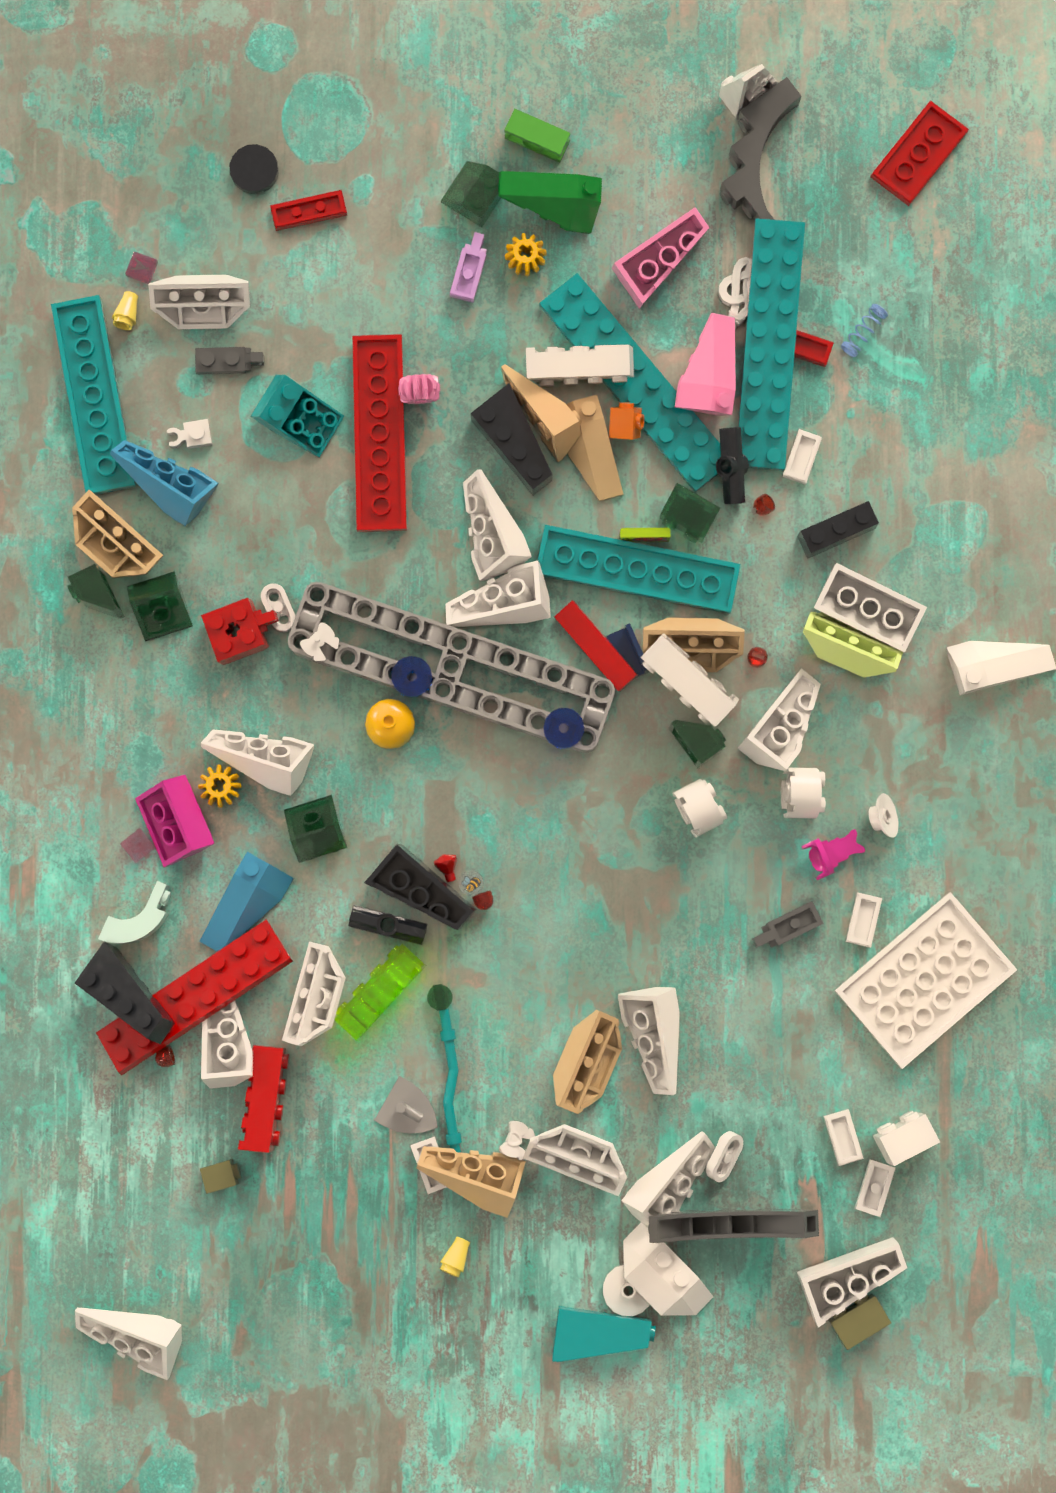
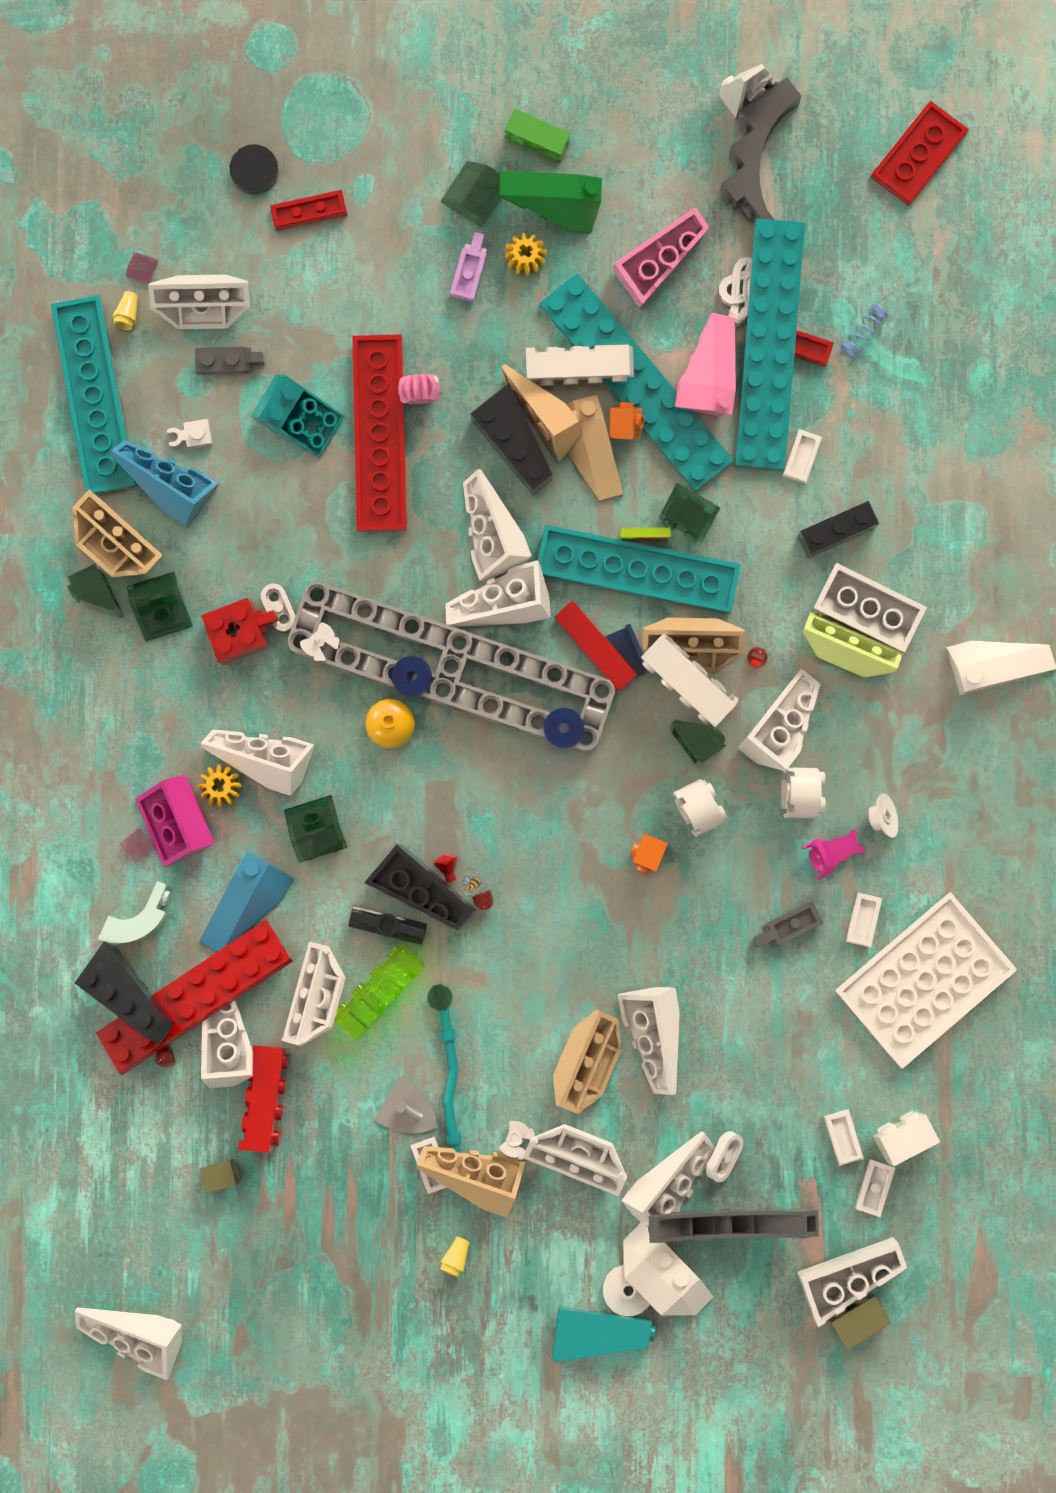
black piece [716,427,749,504] -> none
clear red hinge [753,494,775,516] -> none
none -> orange brick [630,834,668,875]

